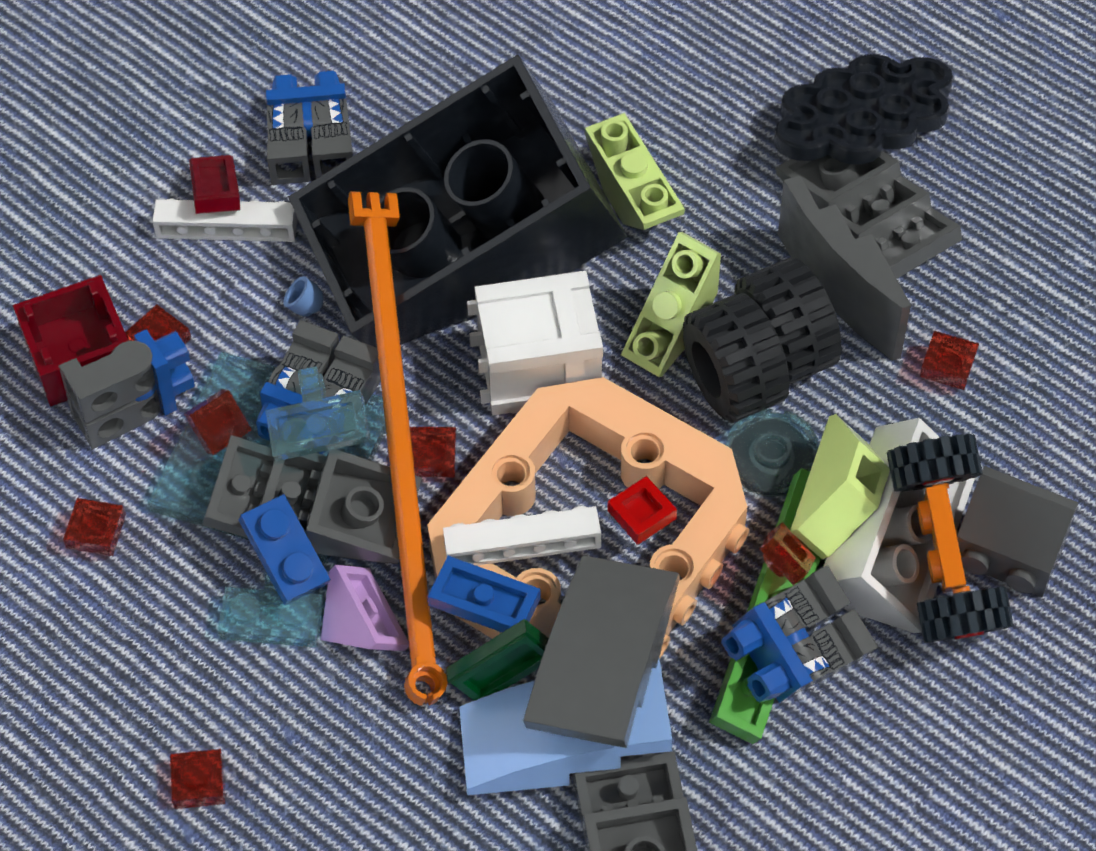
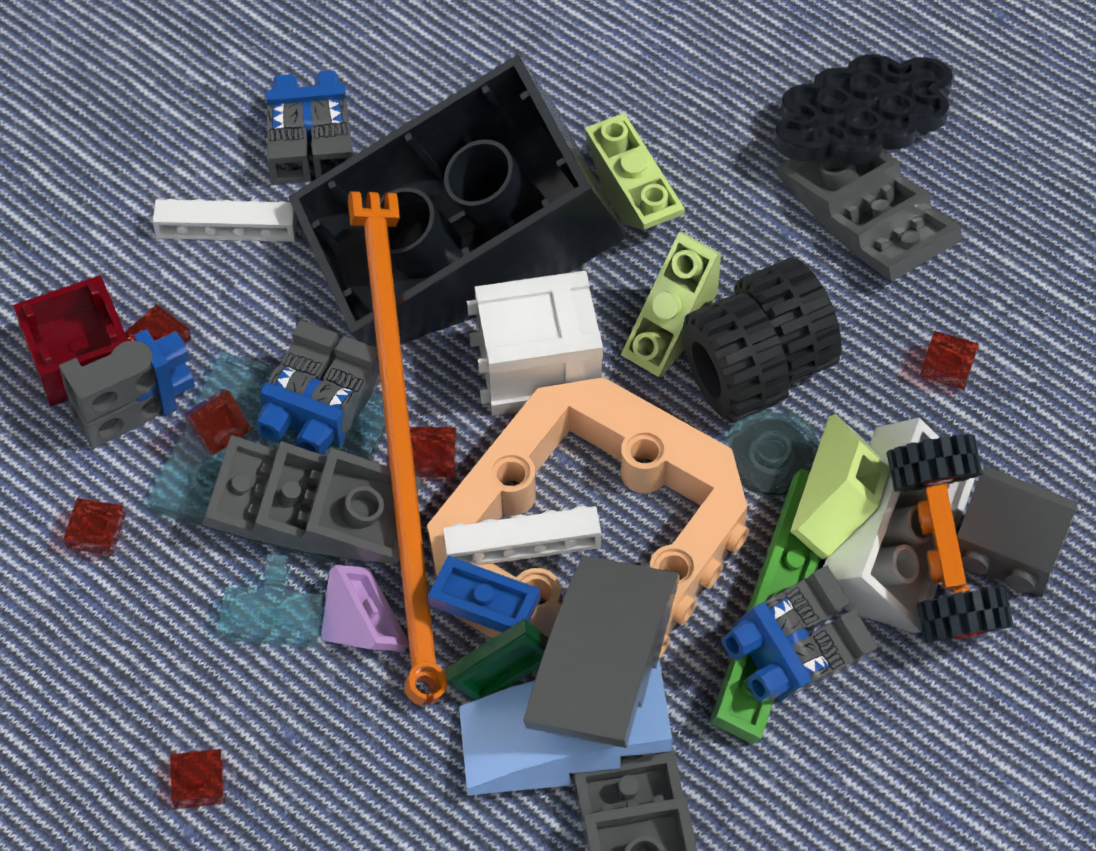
dark red tile [189,155,241,214] -> none
blue plate [238,494,331,606] -> none
clear light blue plate [265,366,371,461] -> none
medium blue hinge [283,276,324,317] -> none
red plate [607,476,677,545] -> none
clear red plate [760,522,816,586] -> none
dark grey slope [778,175,911,361] -> none

